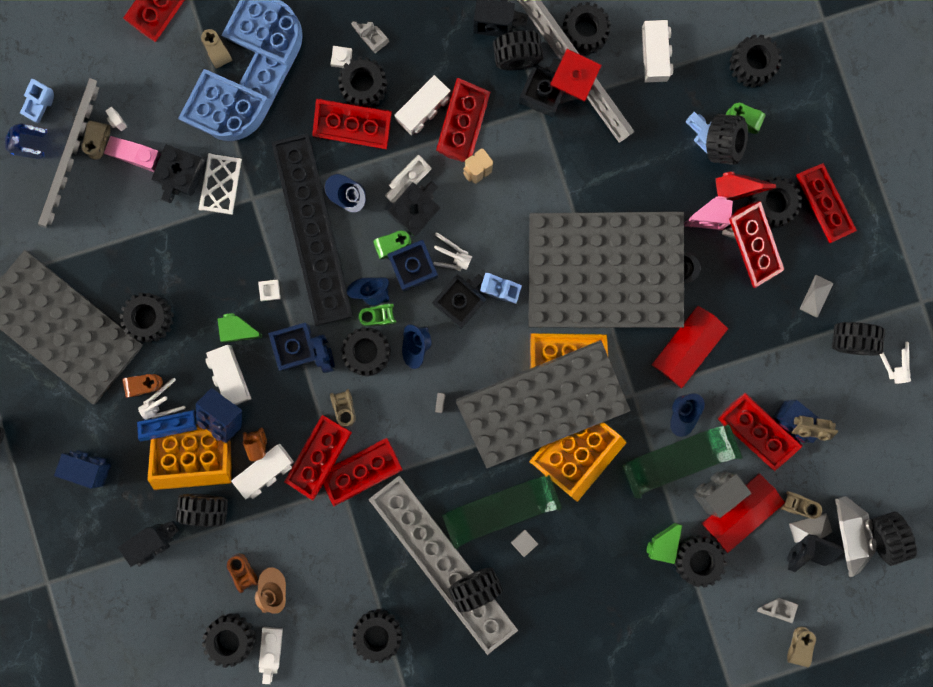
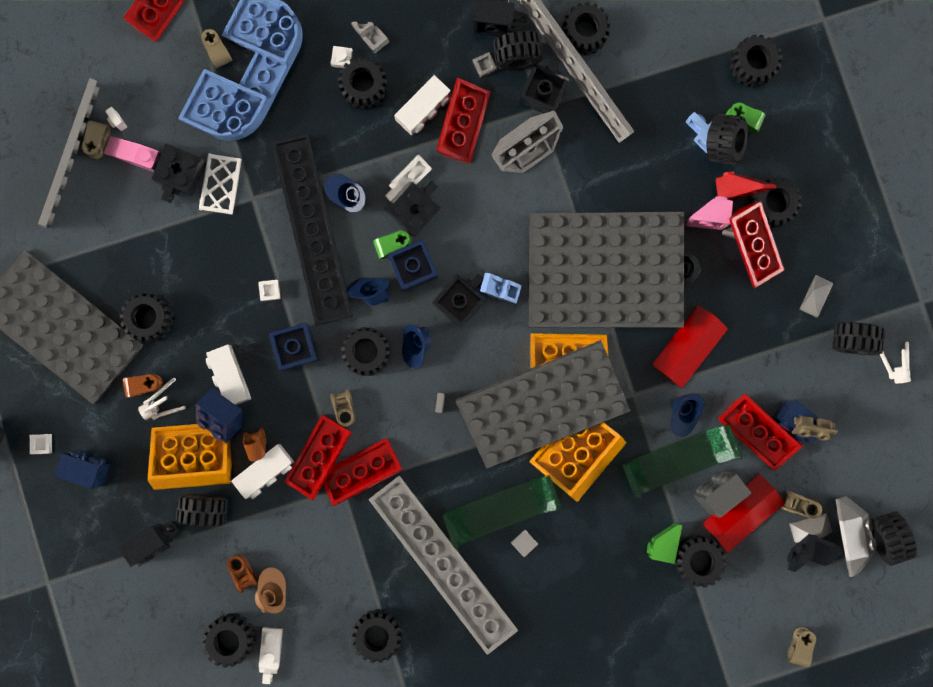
clear blue piece [5,123,47,159] -> none
light blue brick [20,78,54,123] -> none
blue tile [137,410,197,442] -> none
bright green slope [218,313,262,343] -> none
dark blue plate [311,334,335,373] -> none
red slope [312,98,392,149] -> none
bright green piece [359,304,396,327] -> none
white plant [433,232,472,272] -> none
black tyre [448,568,503,612] -> none
tan brick [463,148,493,183] -> none
red plate [550,49,602,101] -> none
white brick [642,20,673,82] -> none
light grey slope [757,598,798,623] -> none
red slope [796,163,857,243] -> none
none -> white plate [30,434,52,454]
none -> light grey tile [472,52,497,78]
none -> light grey wedge [492,111,563,173]

